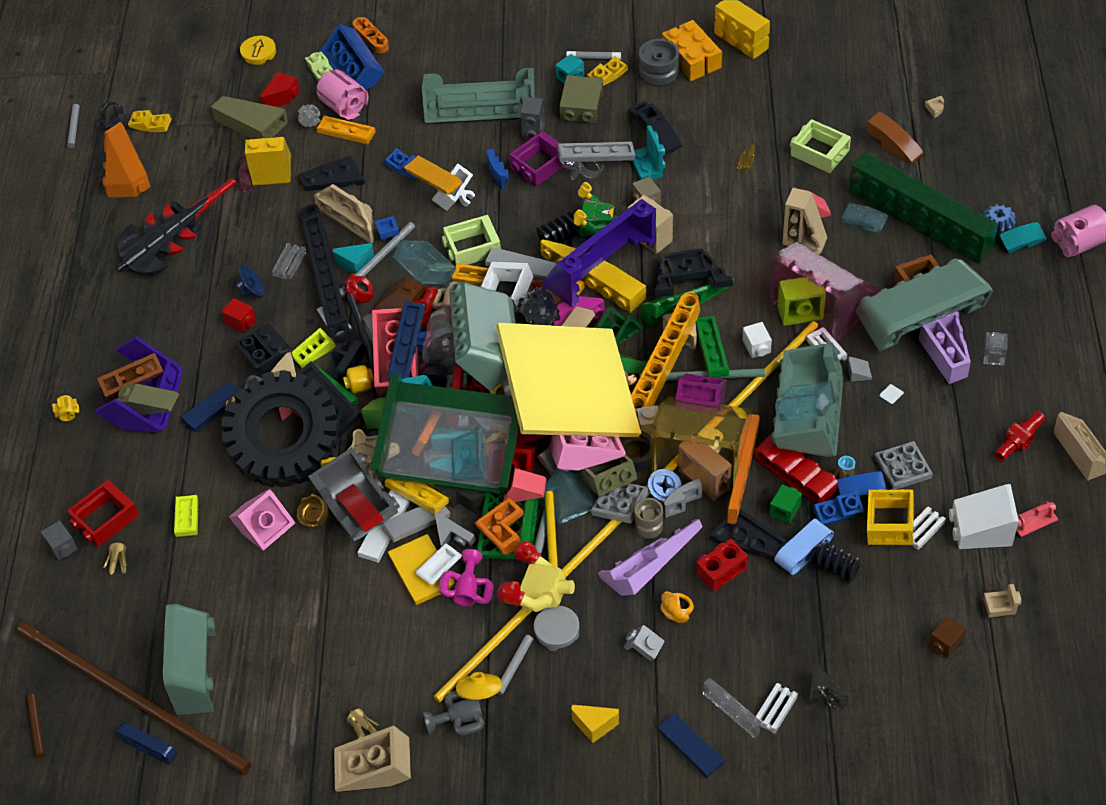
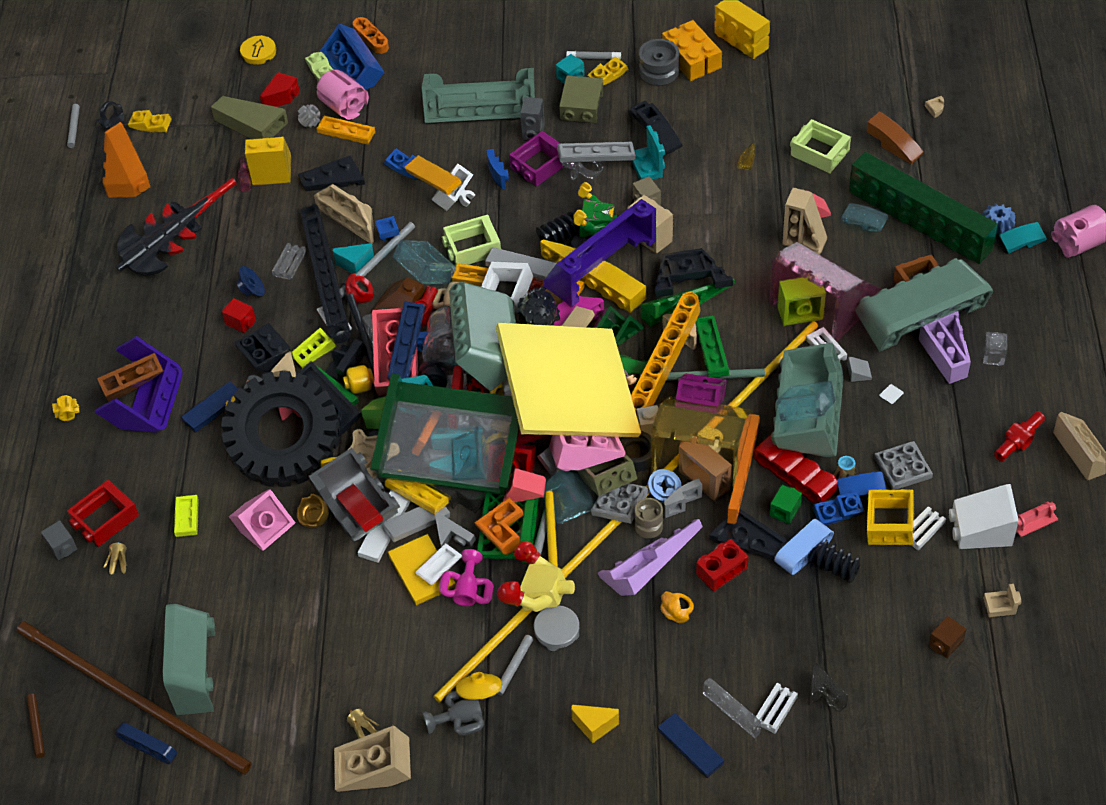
olive slope [118,384,179,415] -> none
light grey bracket [624,625,665,661] -> none
white brick [742,322,772,358] -> none

